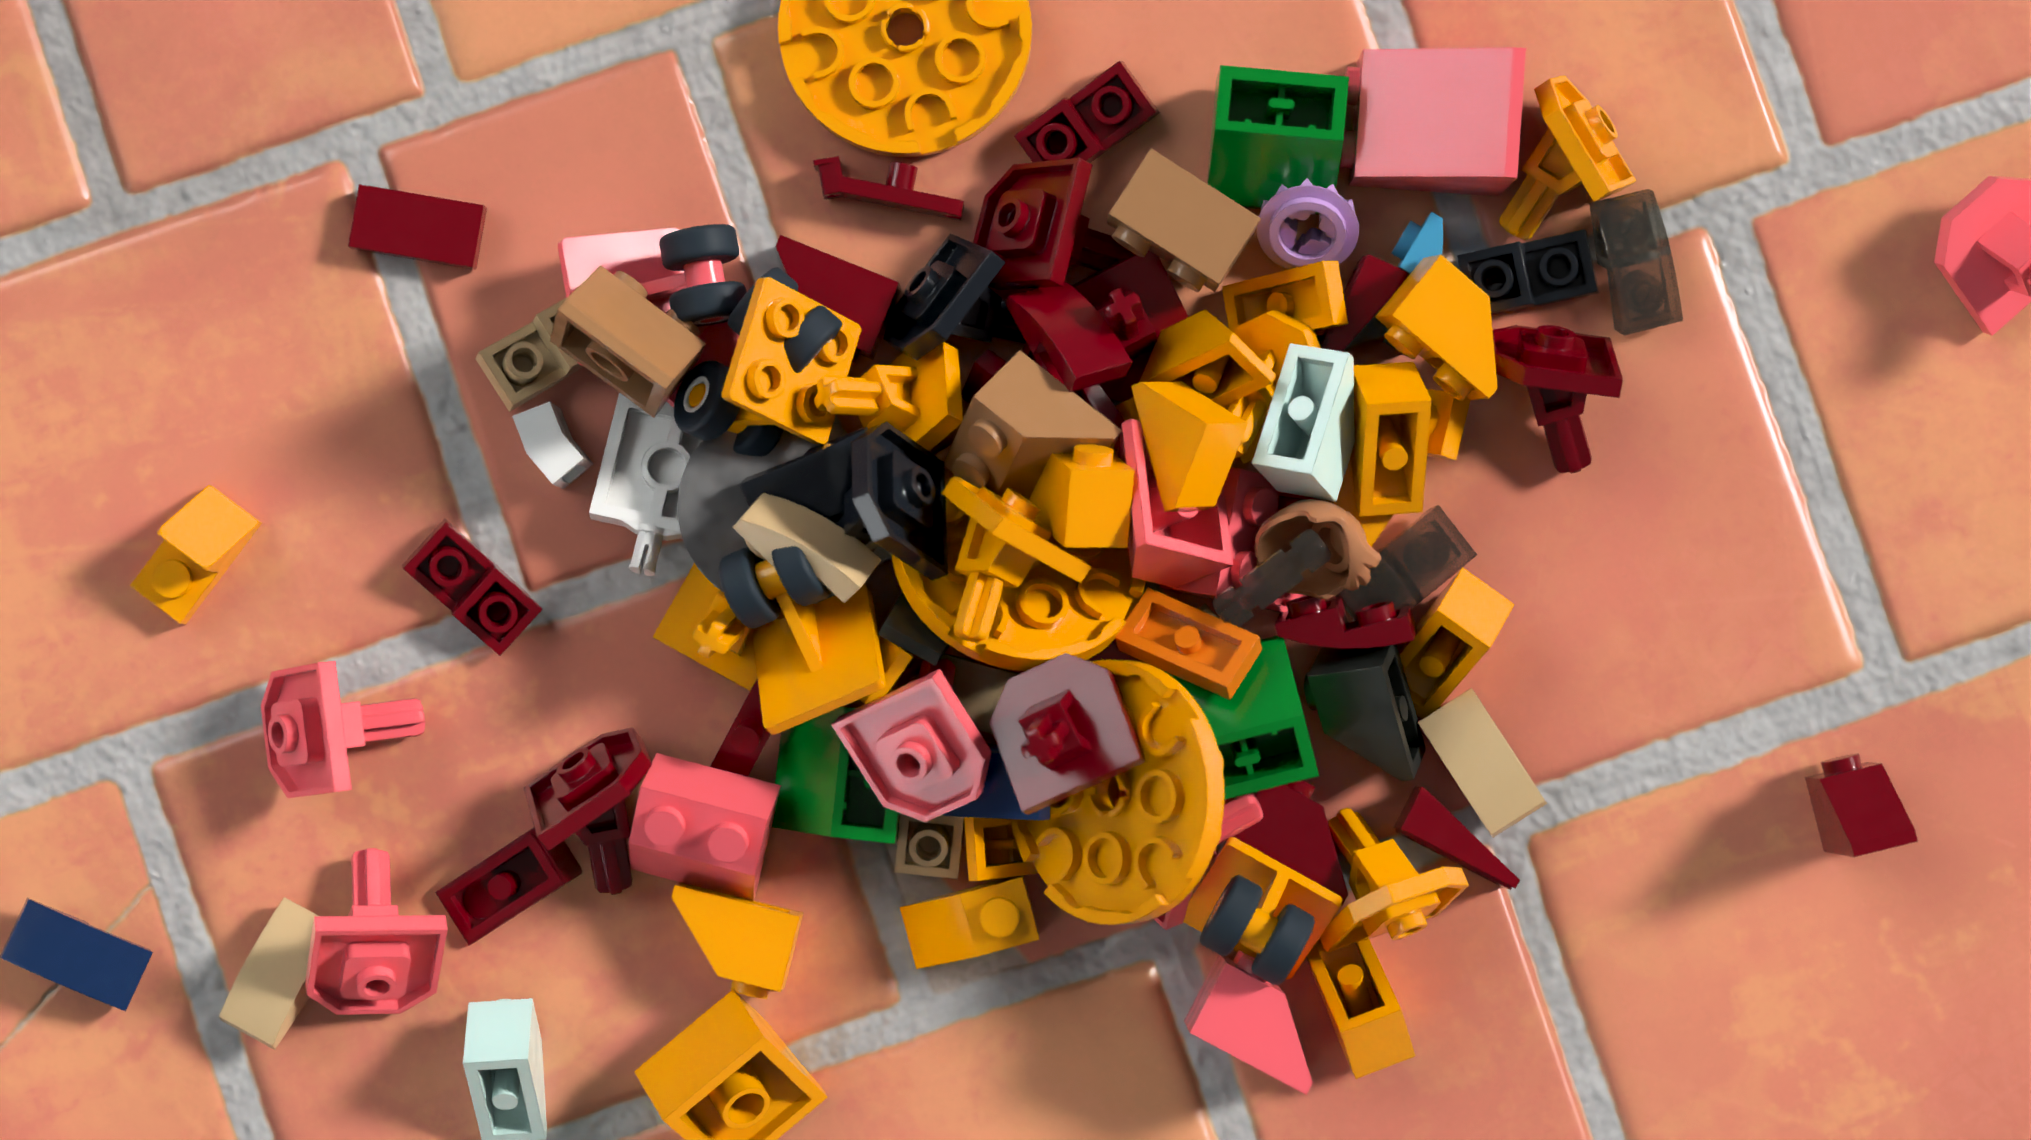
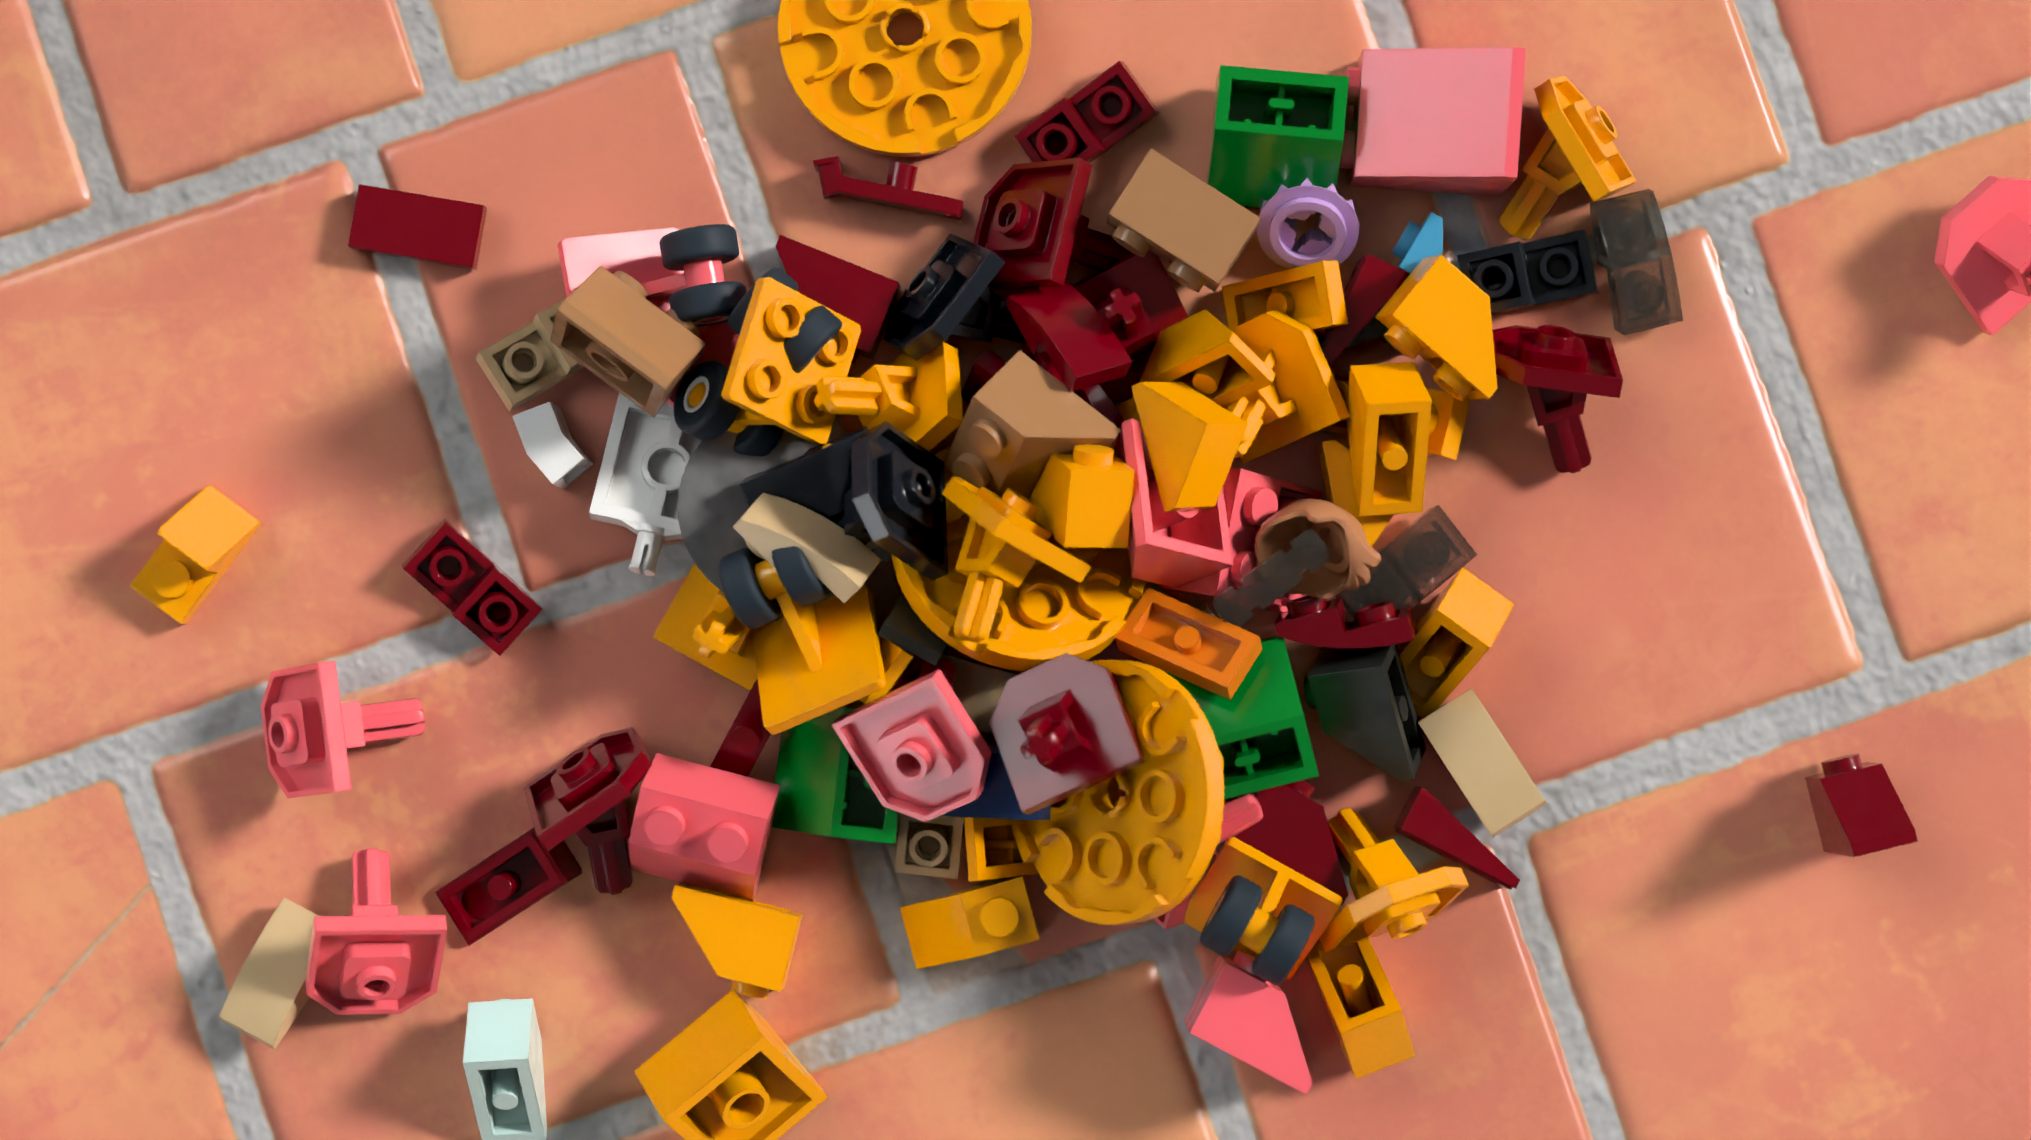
dark blue slope [0,898,153,1012] -> none
light aqua slope [1252,343,1355,502] -> none

